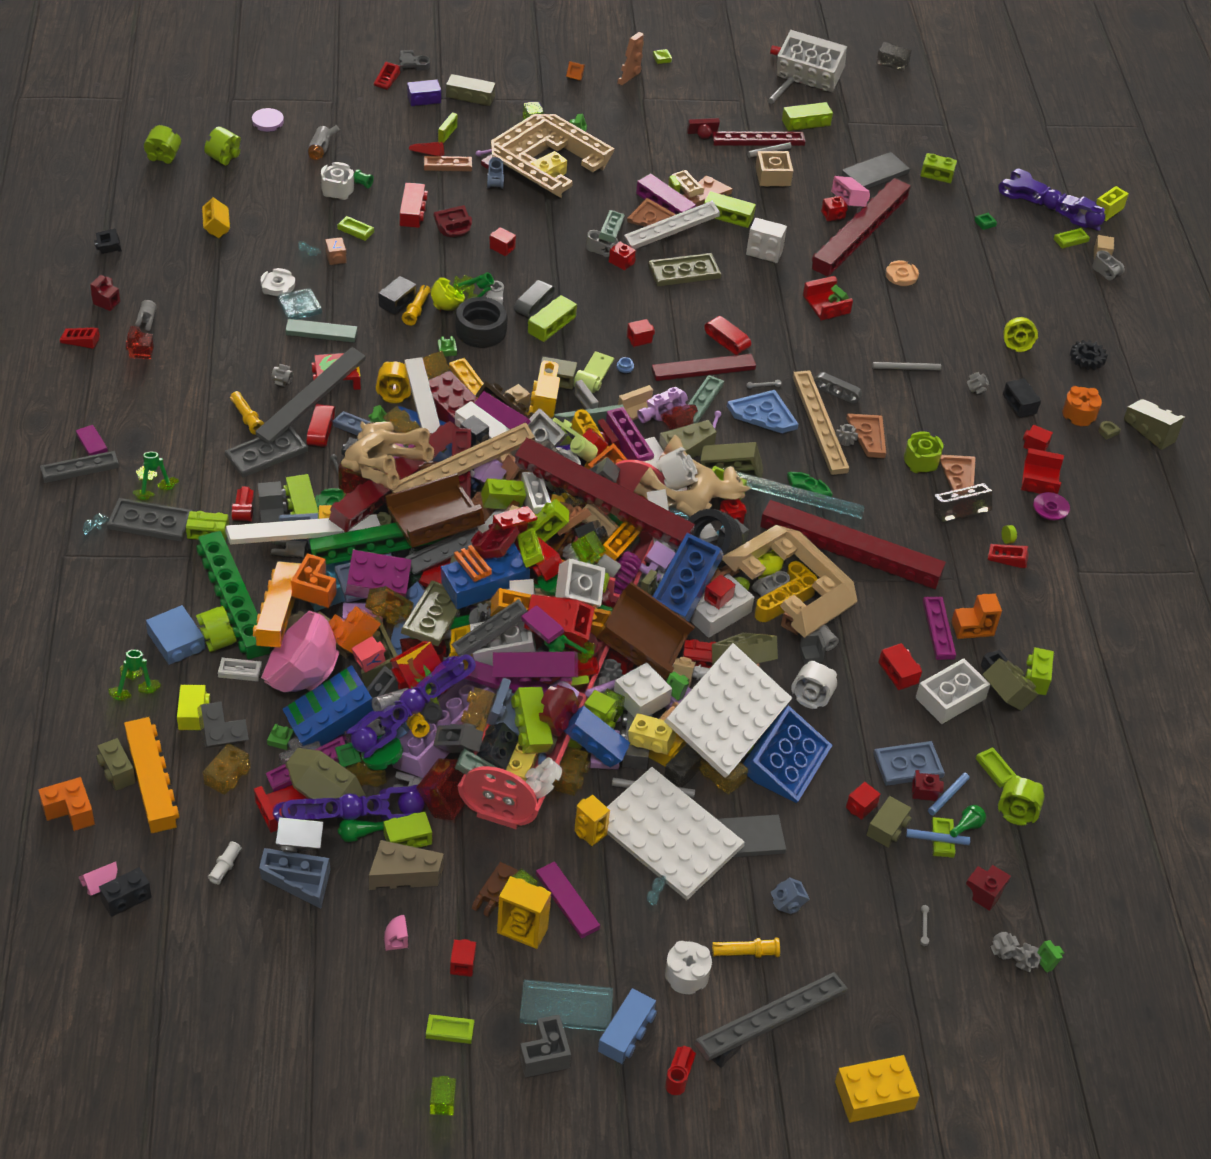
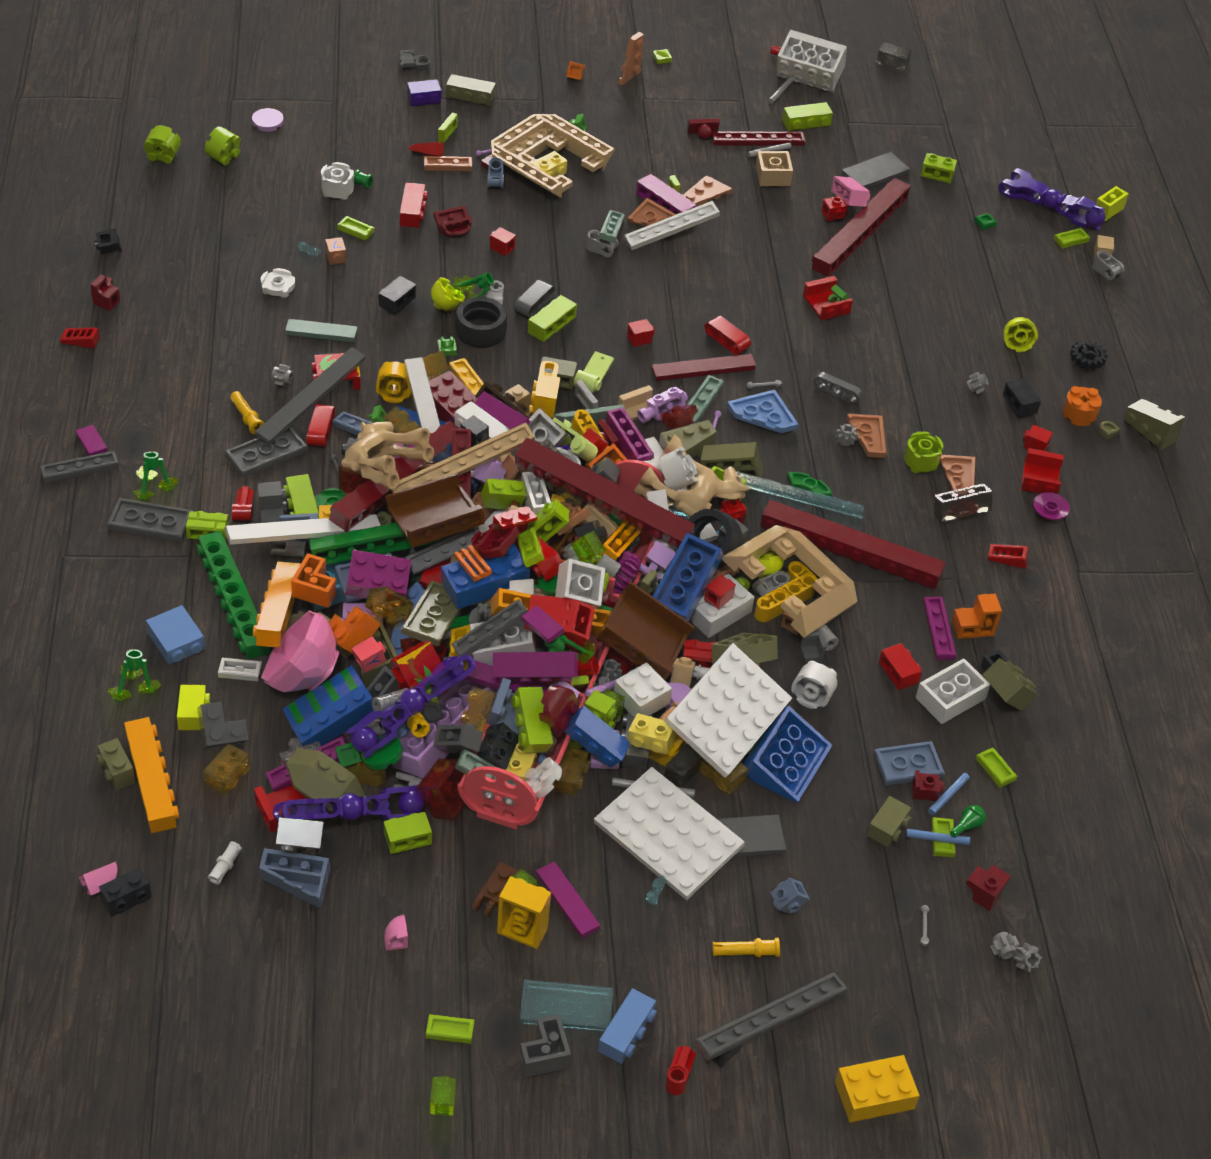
orange brick [38,777,95,831] -> none
clear light blue piece [83,513,109,535] -> none
clear red brick [126,326,154,359] -> none
light grey hinge [135,300,157,331] -> none
lime brick [196,606,237,652] -> none
yellow brick [202,197,230,238] -> none
bright green tile [267,724,294,750] -> none
clear light blue tile [278,288,322,320] -> none
light grey piece [308,125,340,160] -> none
green piece [338,819,384,842] -> none
dark tan wedge [369,840,444,890] -> none
red slope [374,62,400,90] -> none
yellow pin [402,285,431,326] -> none
red brick [450,939,476,977] -> none
clear neon green brick [523,101,544,120] -> none
yellow brick [574,794,610,846] -> none
red brick [609,242,636,271] -> none
medium blue plate [617,357,634,373] -> none
olive tile [648,253,721,286] -> none
white brick [665,941,712,994] -> none
bright green tile [666,671,690,701] -> none
tan tile [672,170,704,198] -> none
lime brick [704,191,756,228] -> none
white brick [746,218,787,263] -> none
tan plate [793,370,849,475] -> none
red brick [846,782,881,820] -> none
light grey bar [872,362,941,371] -> none
light nougat tile [885,260,919,286] -> none
lime brick [998,776,1045,825] -> none
lime tile [1001,525,1017,544] -> none
lime brick [1025,647,1054,695] -> none
bright green tile [1037,940,1064,972] -> none

